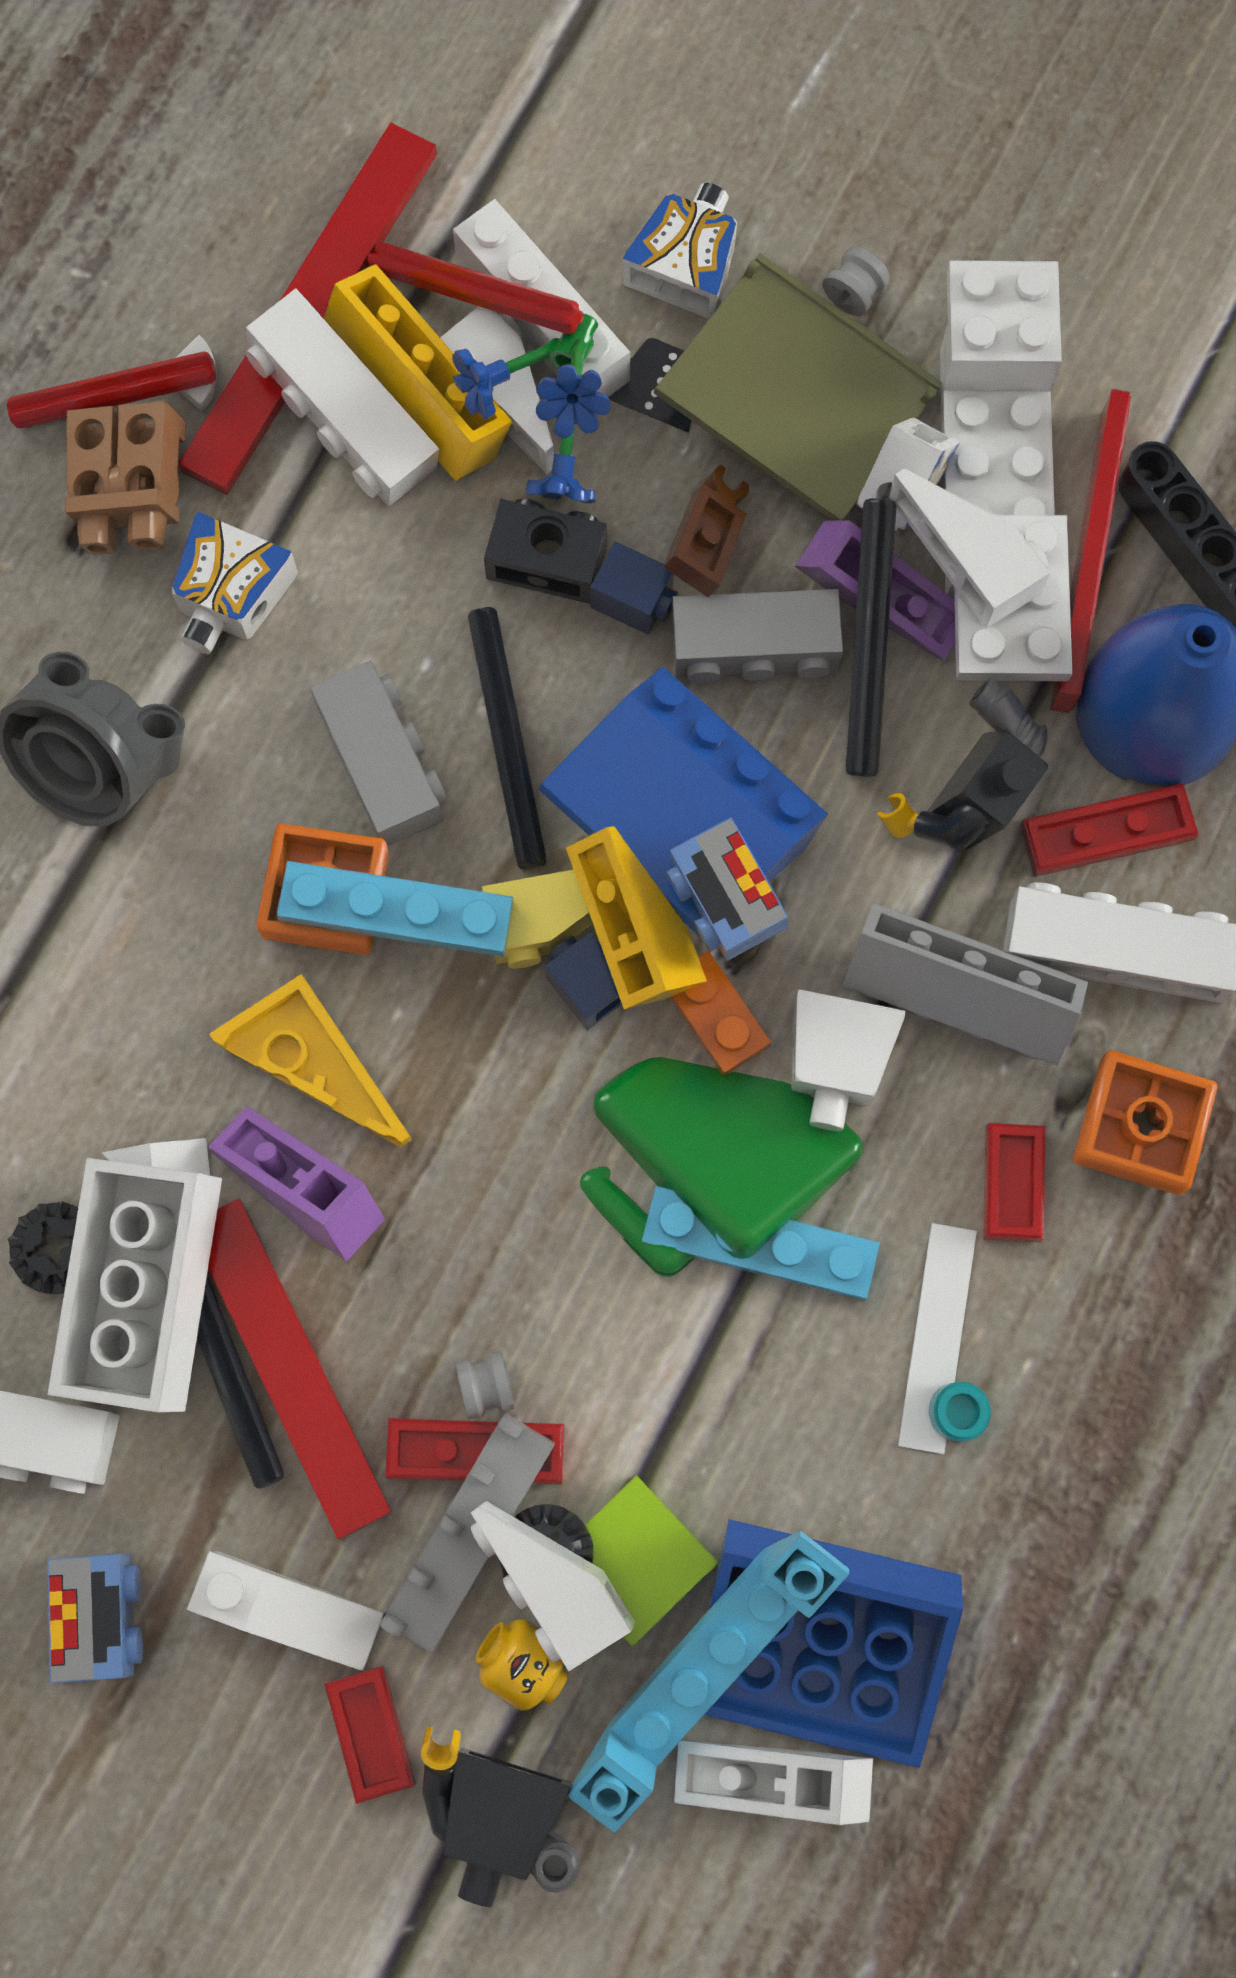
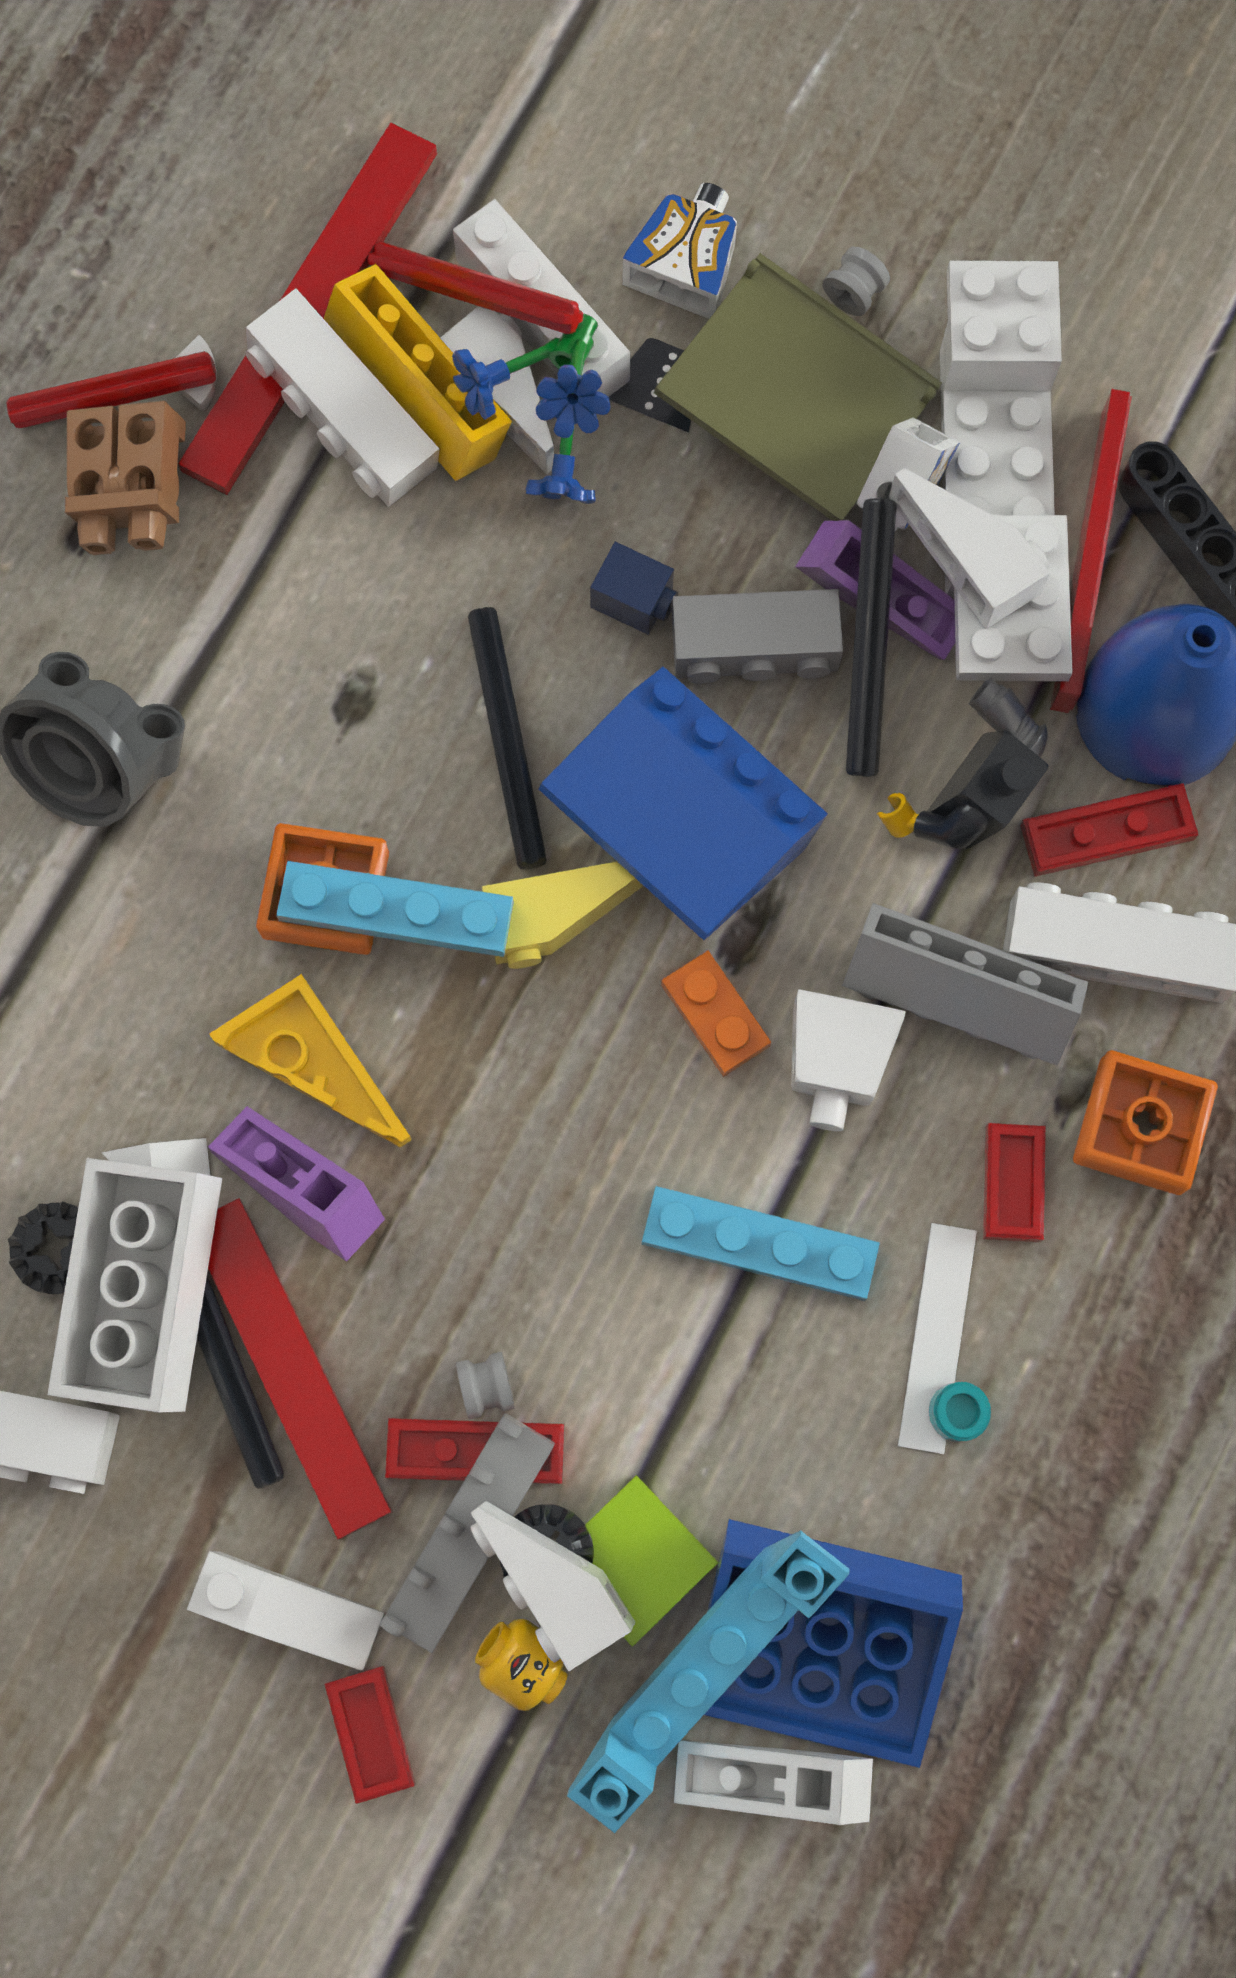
brick [47,1554,143,1683] -> none
torso [172,511,298,654] -> none
light grey brick [310,660,447,846] -> none
black torso [421,1726,580,1907] -> none
black brick [484,498,607,604] -> none
dark blue brick [545,932,622,1030] -> none
yellow slope [566,826,707,1009] -> none
green piece [580,1057,863,1277] -> none
reddish brown plate [663,465,749,597] -> none
brick [666,817,788,961] -> none

